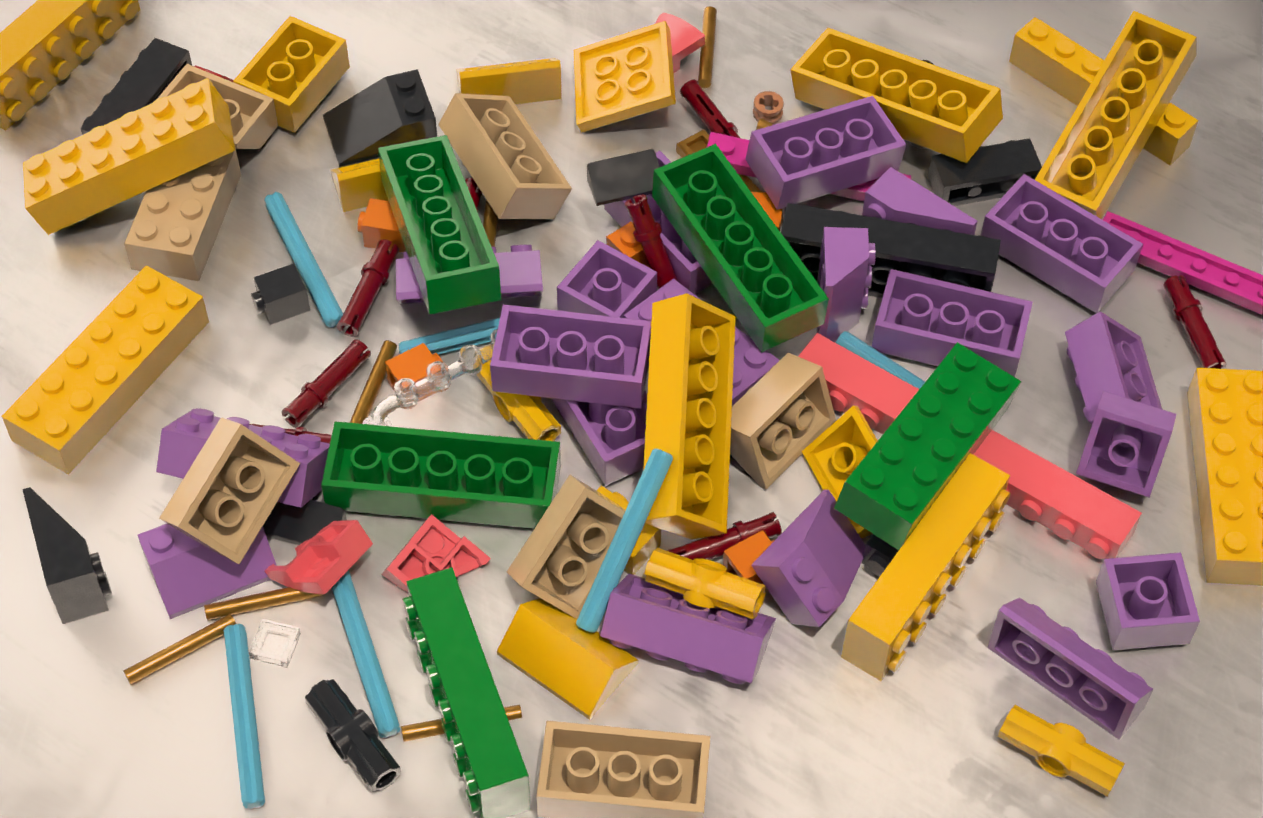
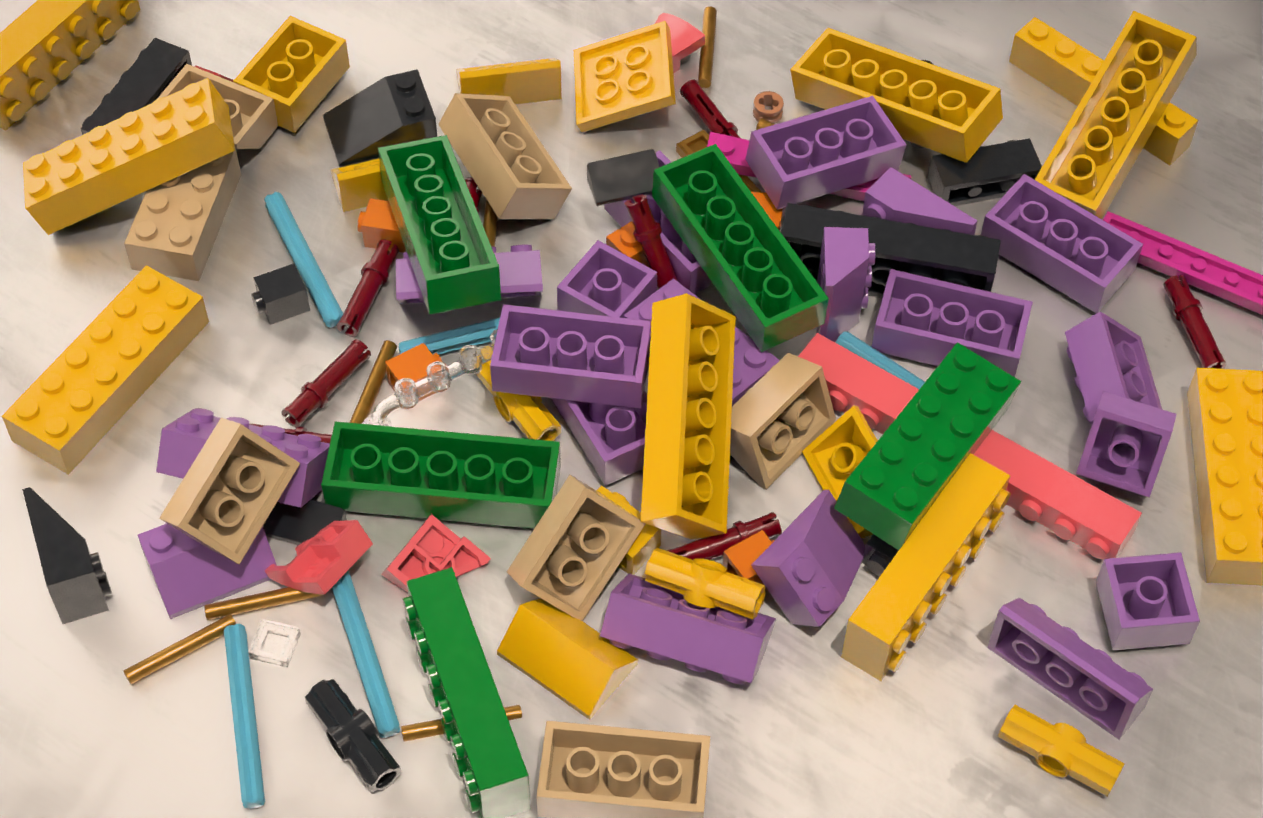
medium azure axle [576,448,673,633] -> none

